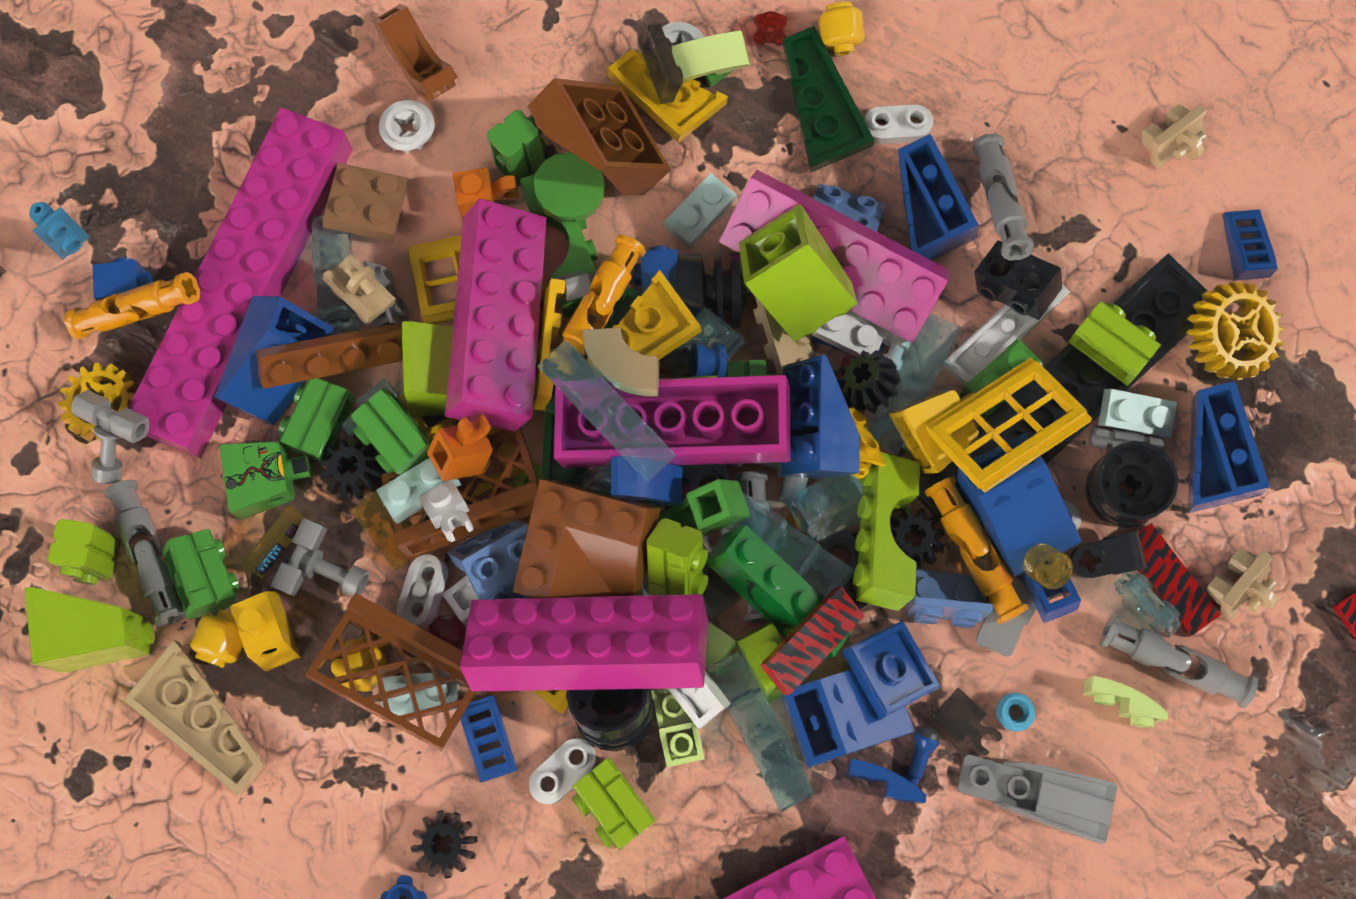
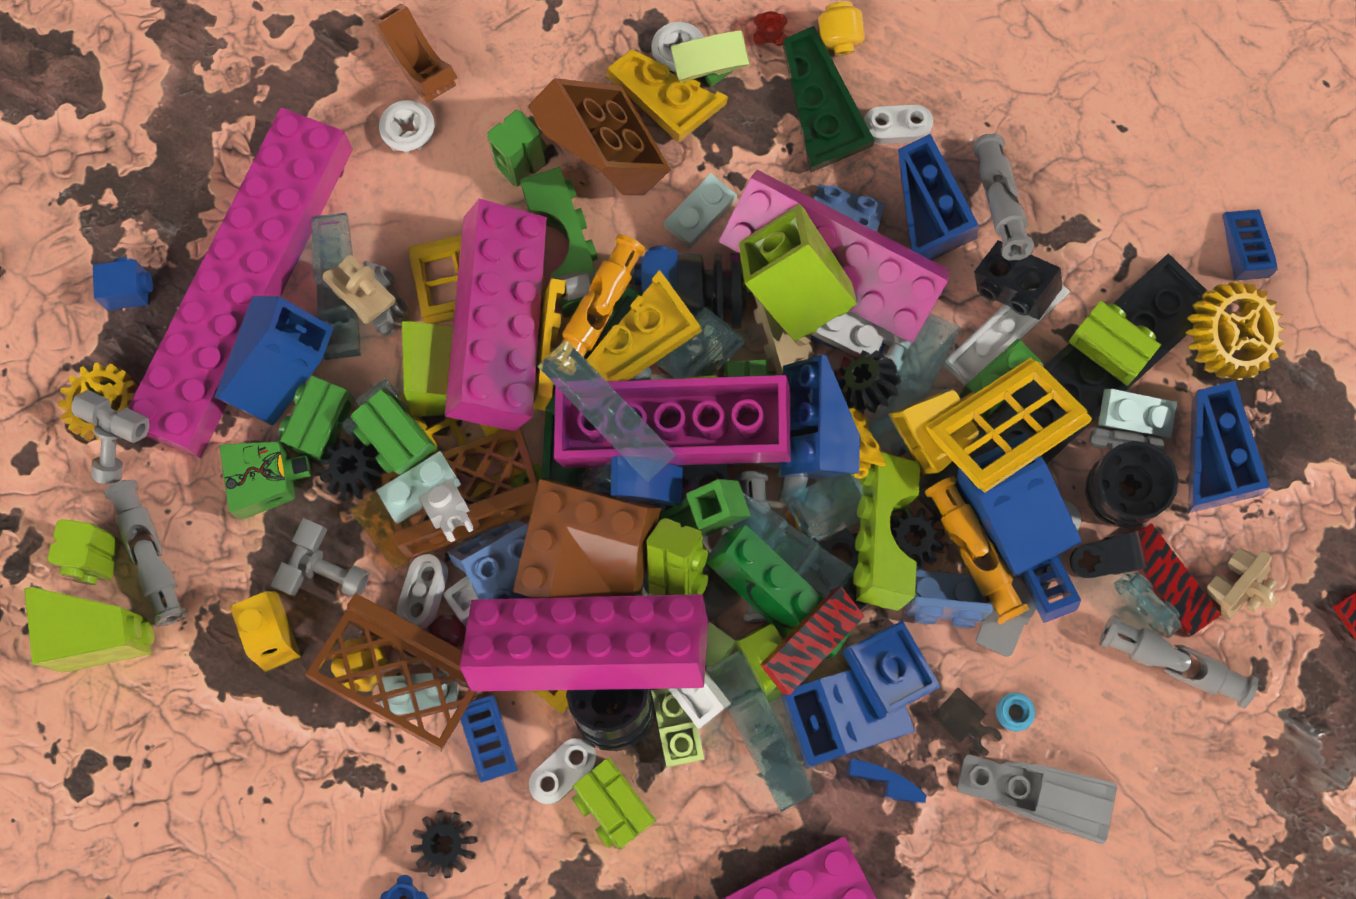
dark azure hinge [29,202,90,260] -> none
light orange piece [64,272,200,340] -> none
tan wing [123,640,267,796] -> none
bright green brick [161,529,239,620] -> none
yellow head [190,609,243,668] -> none
clear yellow tile [242,506,308,579] -> none
dark orange plate [256,323,403,389] -> none
medium nougat plate [323,163,408,242] -> none
orange brick [427,414,493,481] -> none
orange brick [453,167,519,220] -> none
bright green tile [533,152,605,222] -> none
tan tile [583,328,659,397] -> none
clear smoke plate [639,24,683,104] -> none
blue wheel [689,343,727,378] -> none
blue piece [907,726,940,785] -> none
clear yellow wheel [1023,544,1073,589] -> none
yellowish green slope [1082,676,1168,728] -> none
tan hips [1142,104,1207,168] -> none

